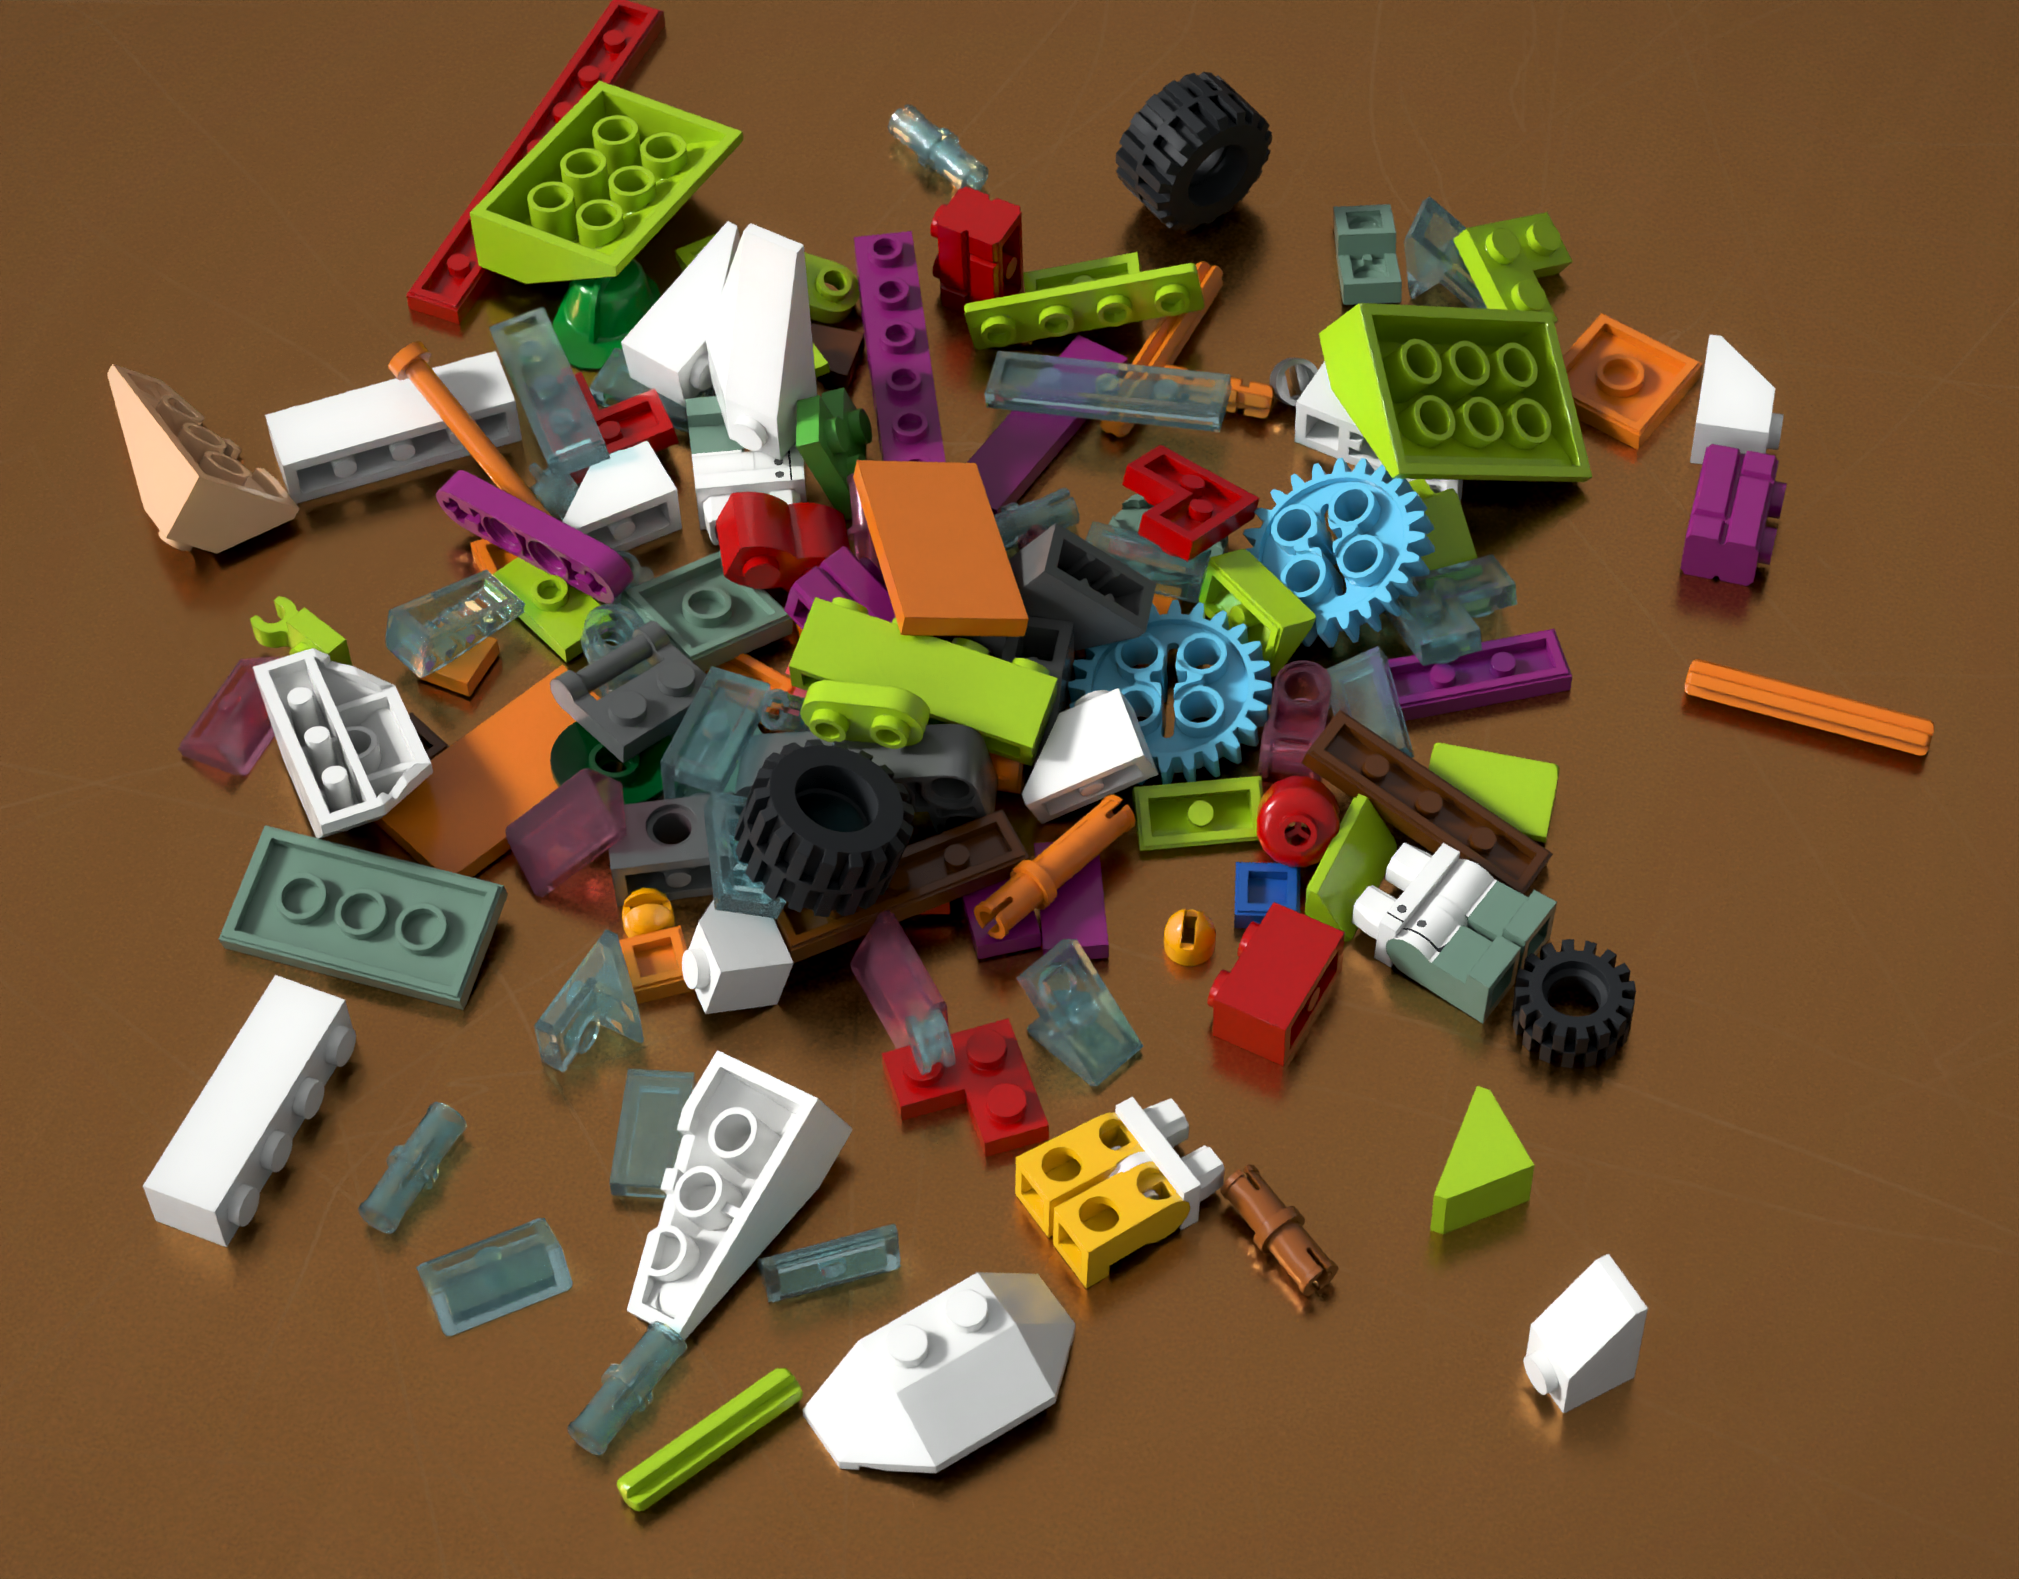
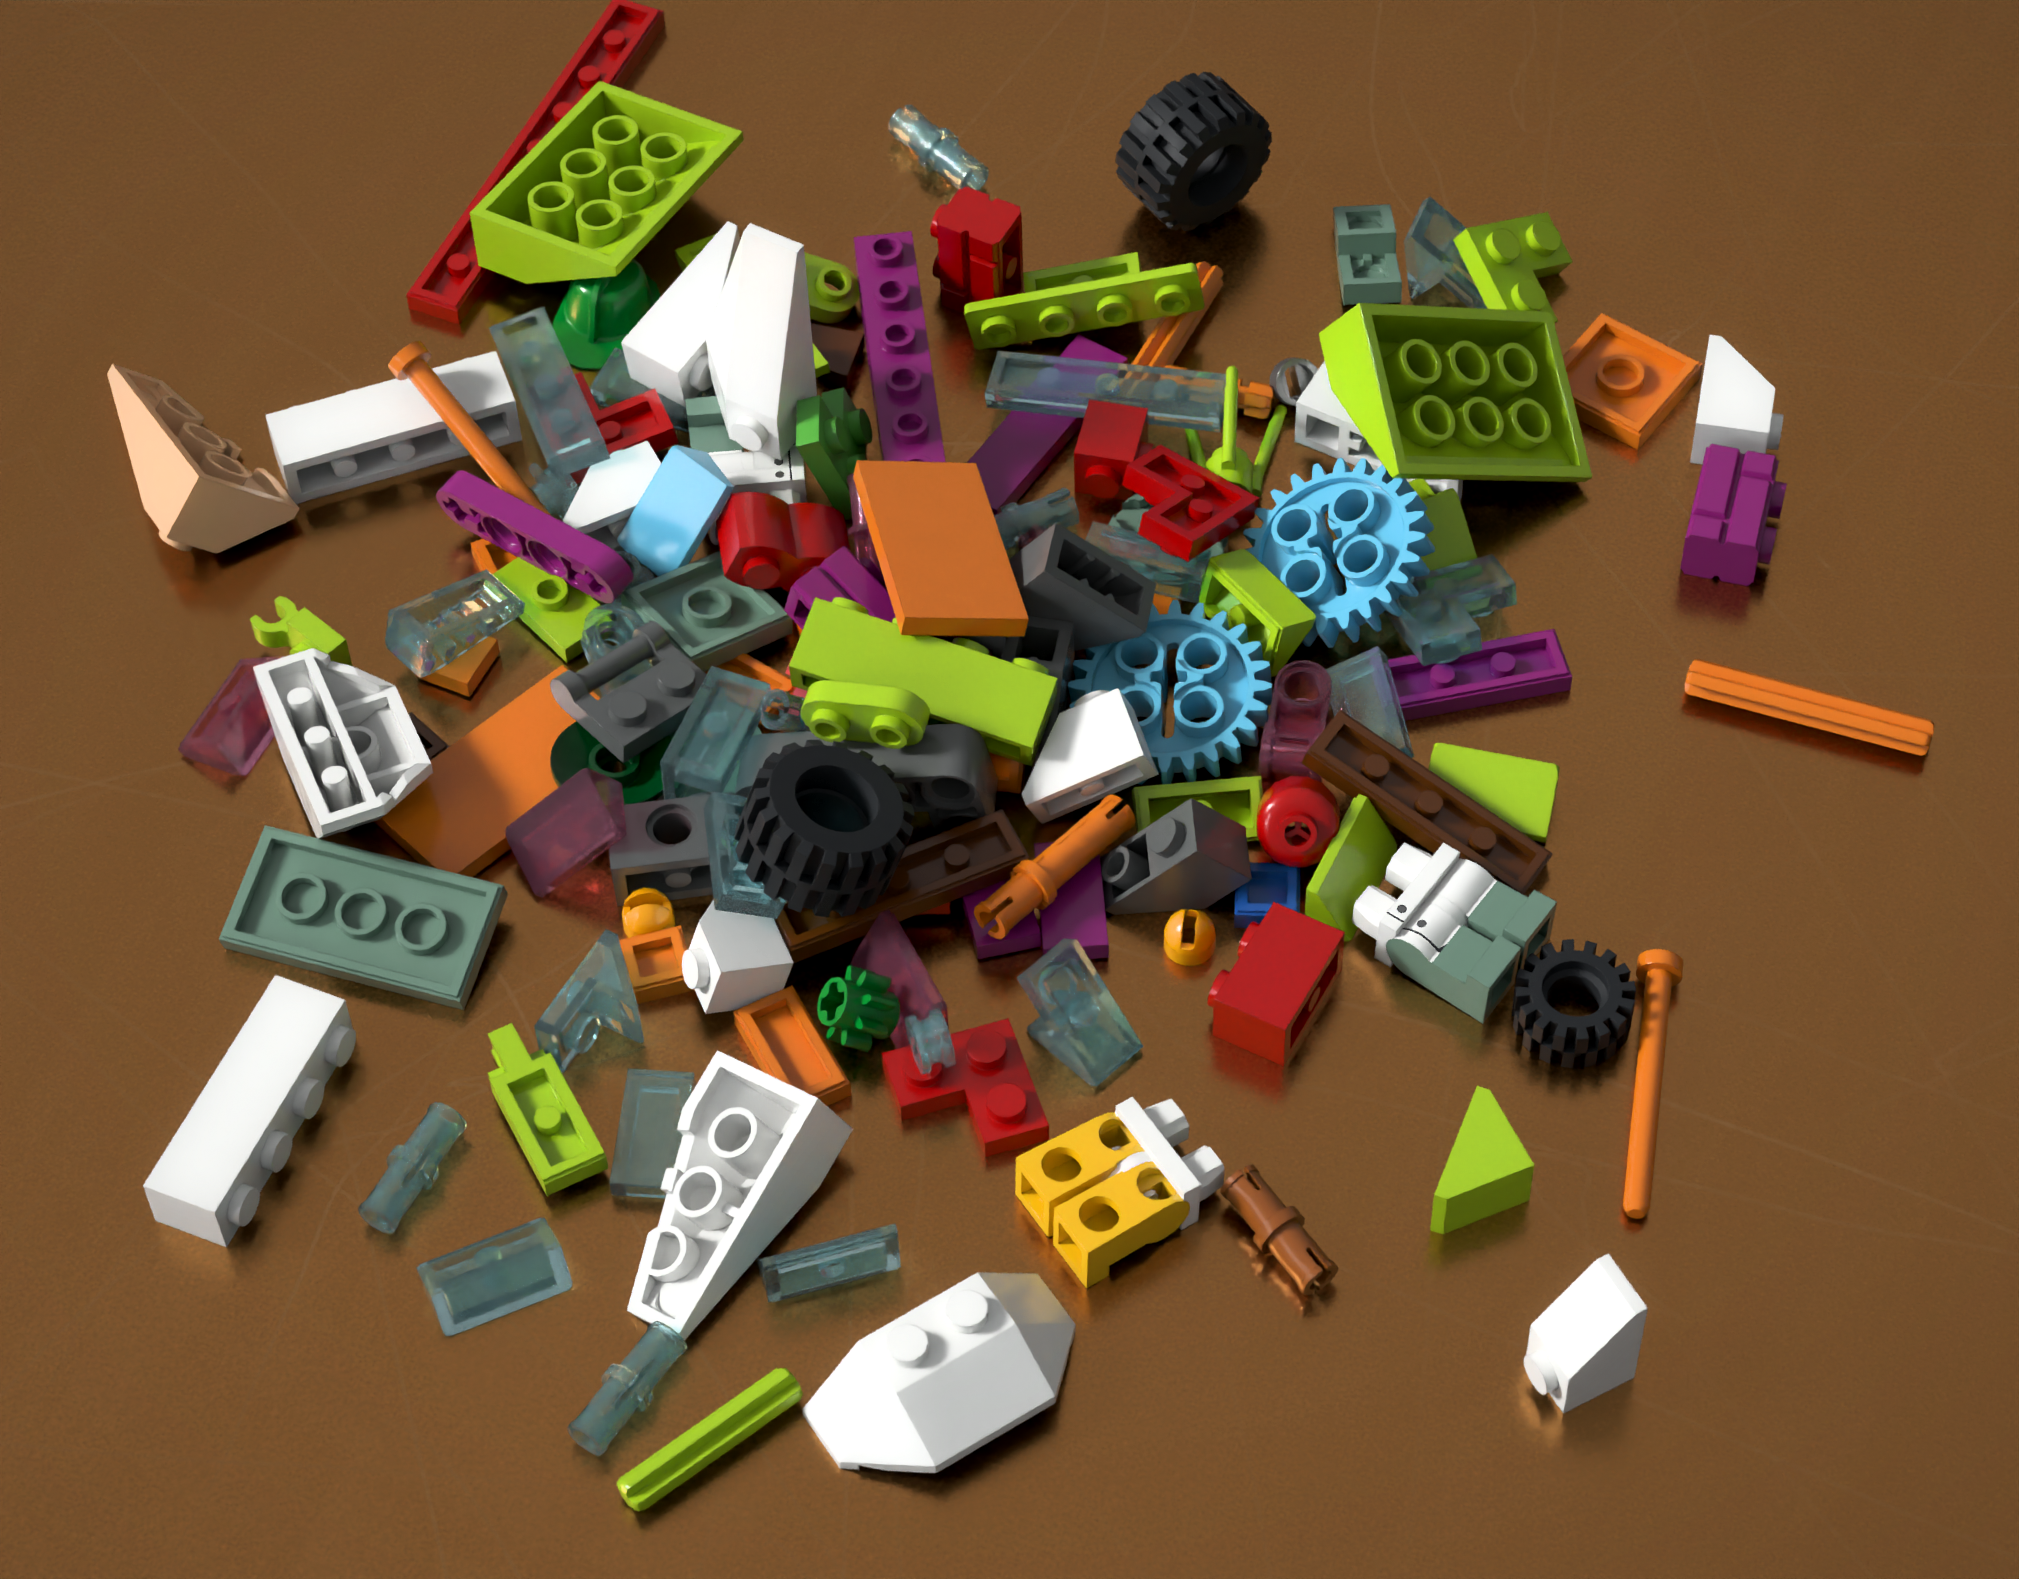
none -> lime hinge [487,1023,608,1196]
none -> medium azure slope [617,445,734,576]
none -> orange tile [733,985,851,1106]
none -> green gear [817,965,900,1052]
none -> red brick [1074,399,1155,500]
none -> dark grey slope [1100,798,1252,915]
none -> lime plant [1185,366,1287,497]
none -> orange bar [1623,949,1684,1219]

